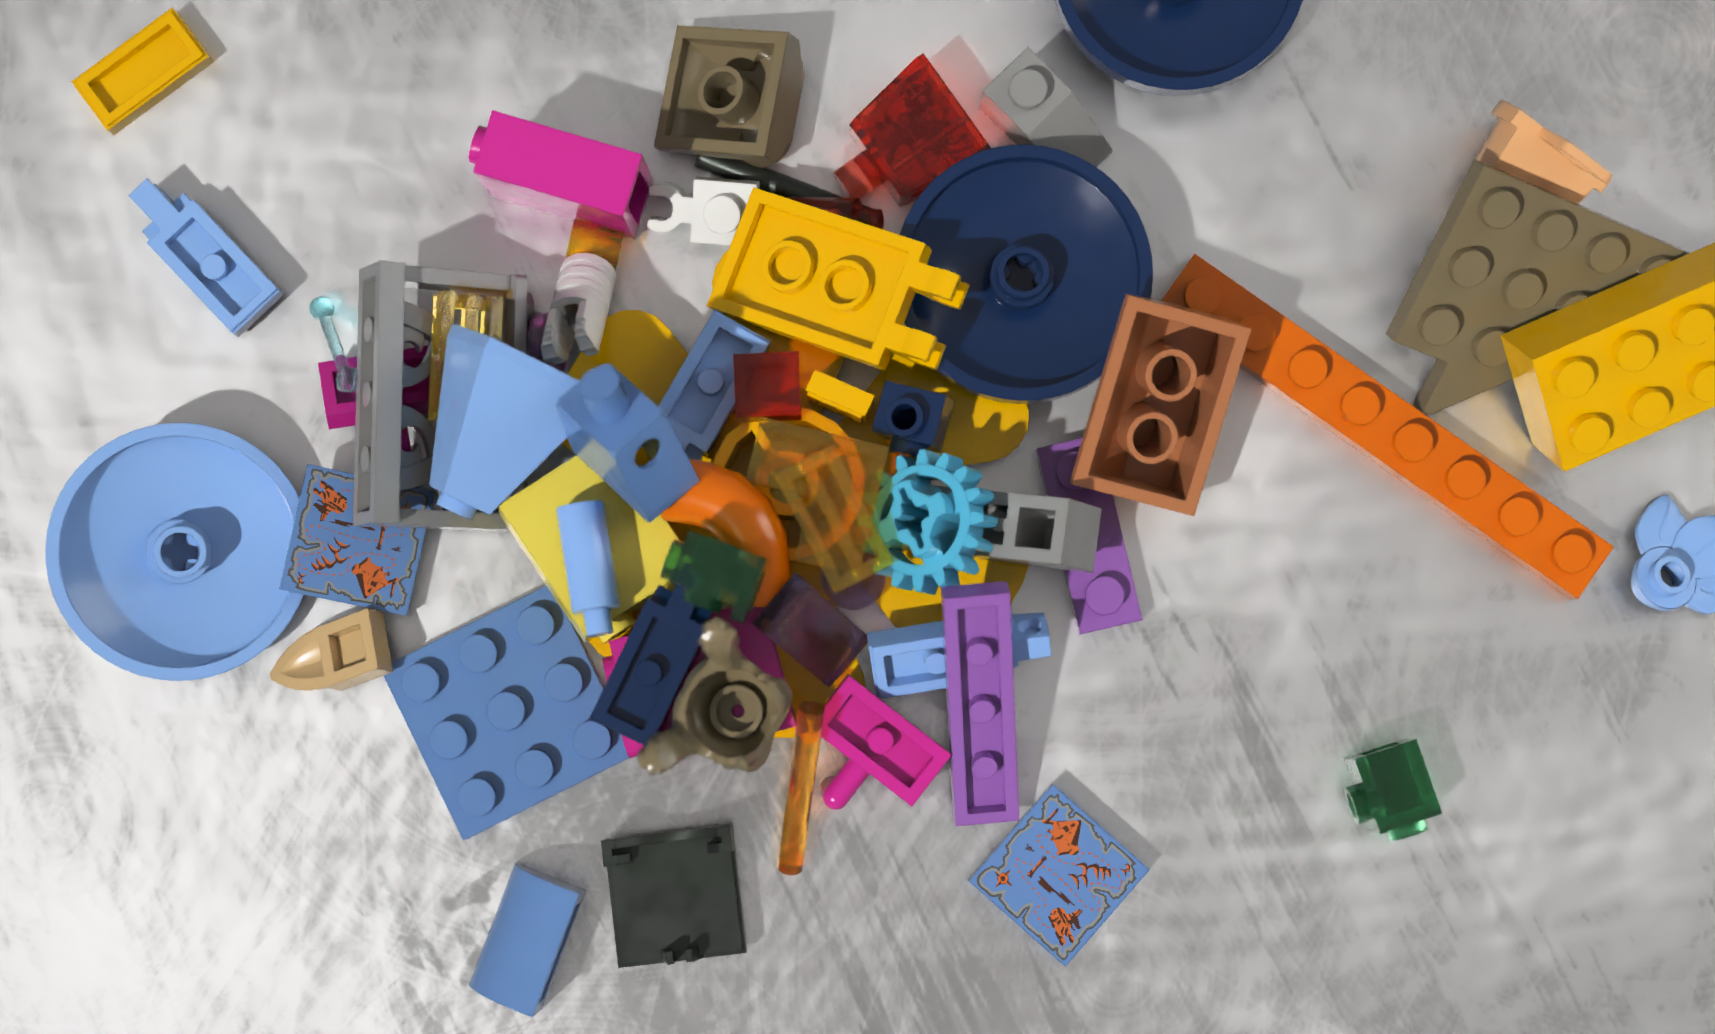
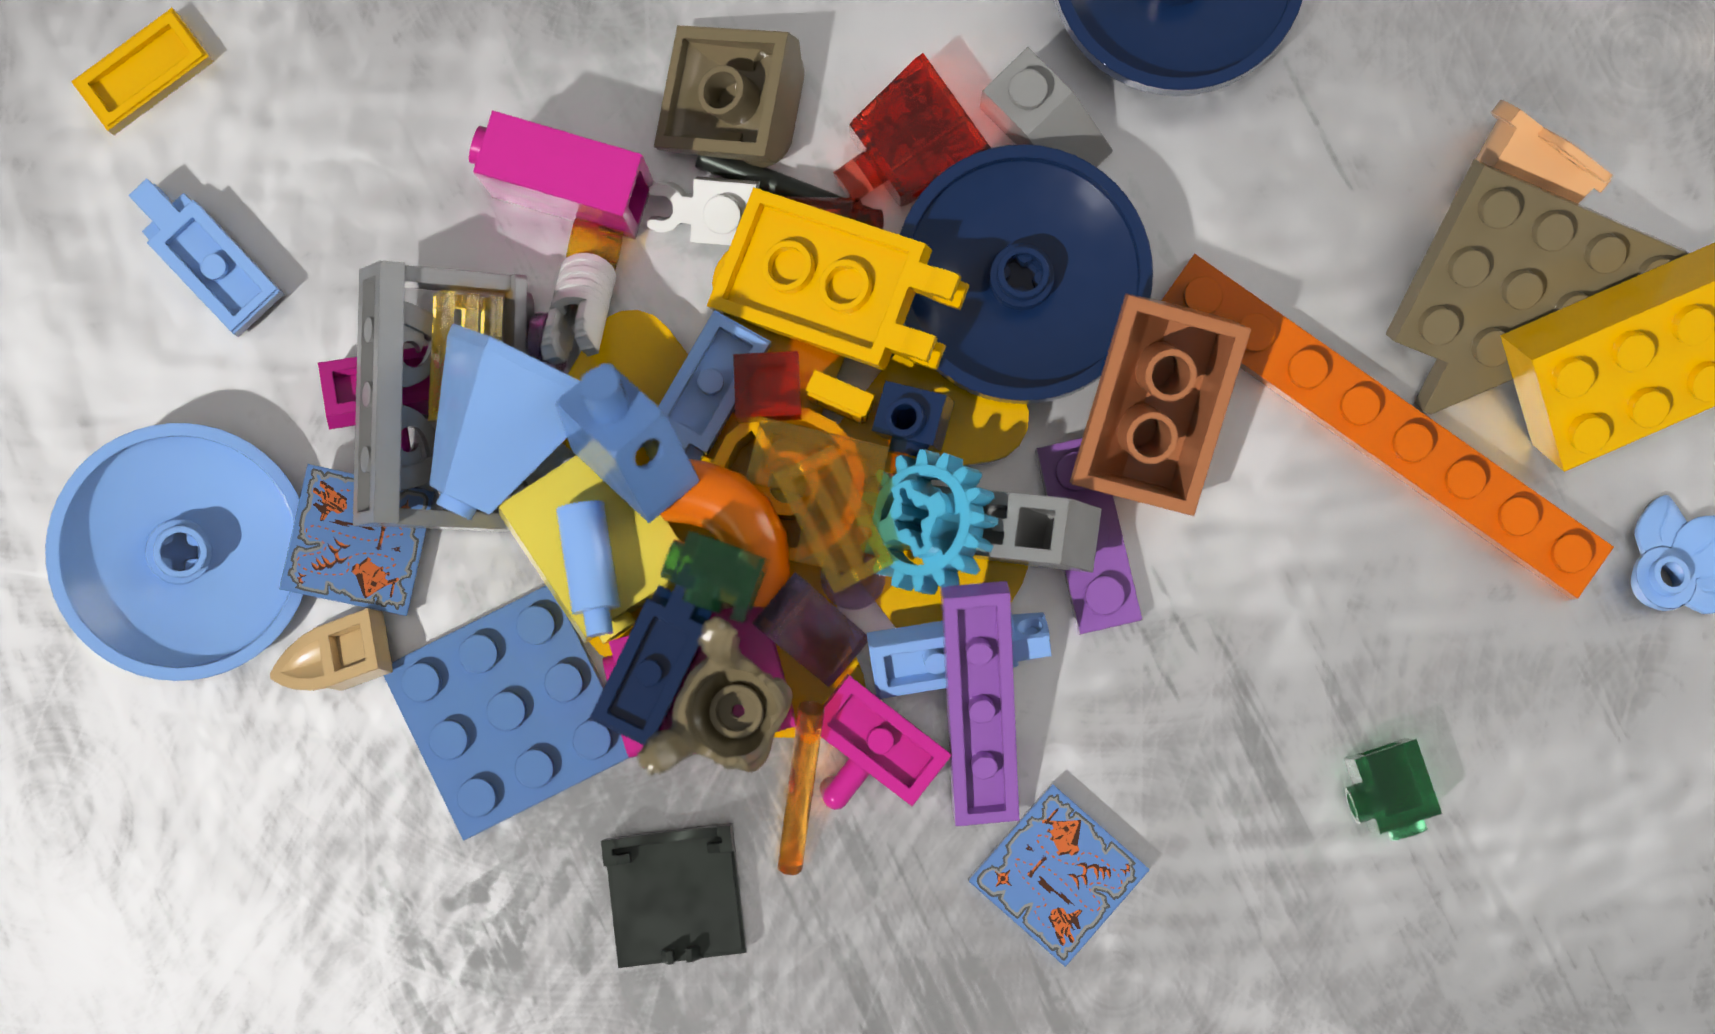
clear light blue hinge [309,296,358,393] -> none
medium blue brick [469,863,587,1017] -> none

